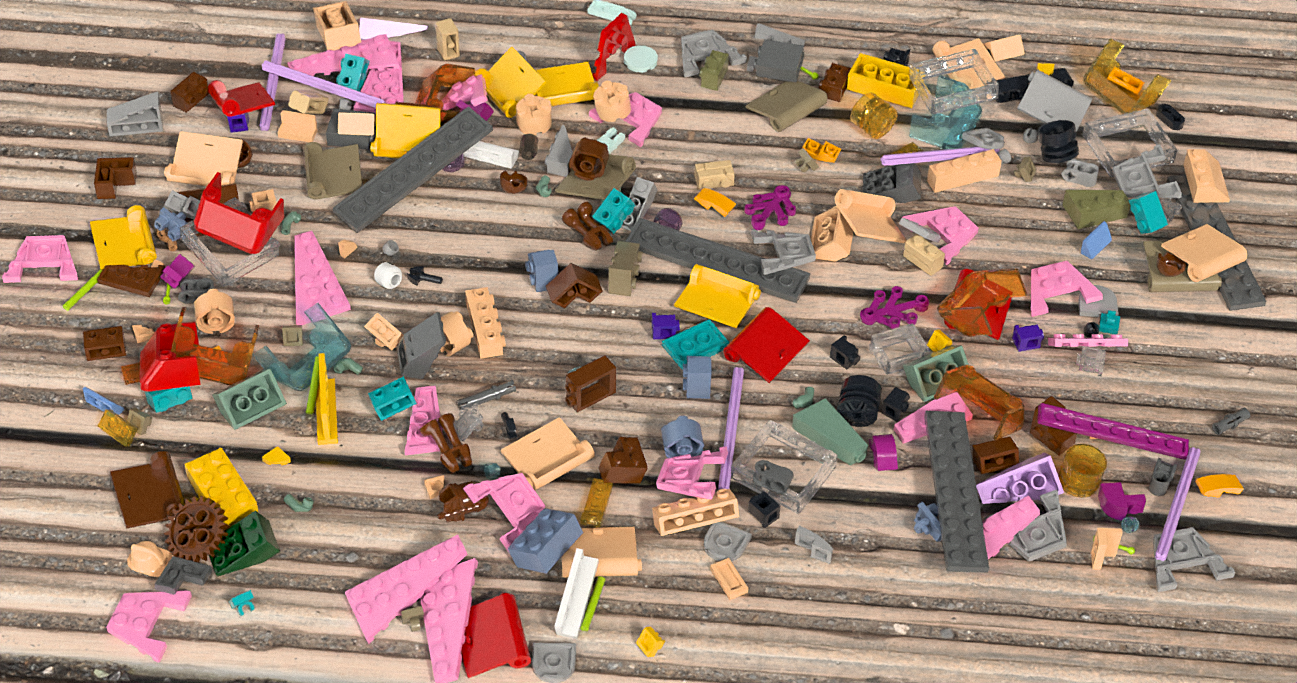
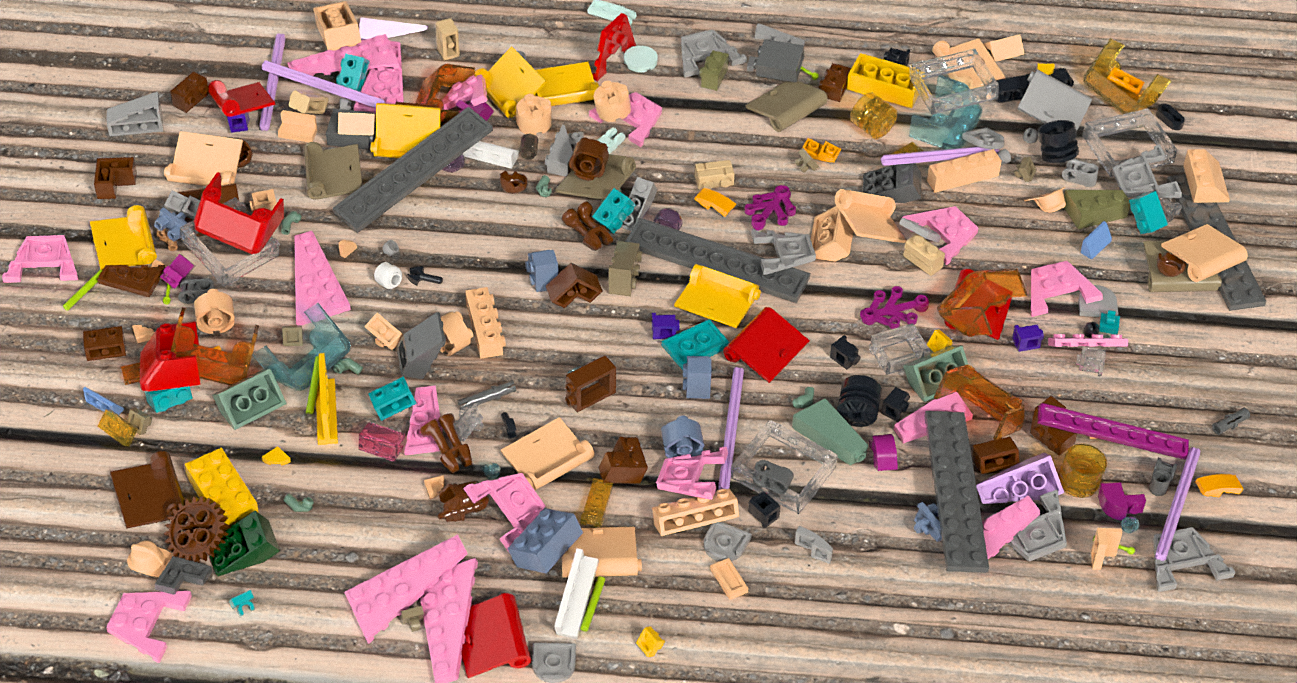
none -> clear pink hinge [359,422,405,462]
none -> light grey plate [568,132,584,148]
none -> light nougat piece [1024,186,1066,213]

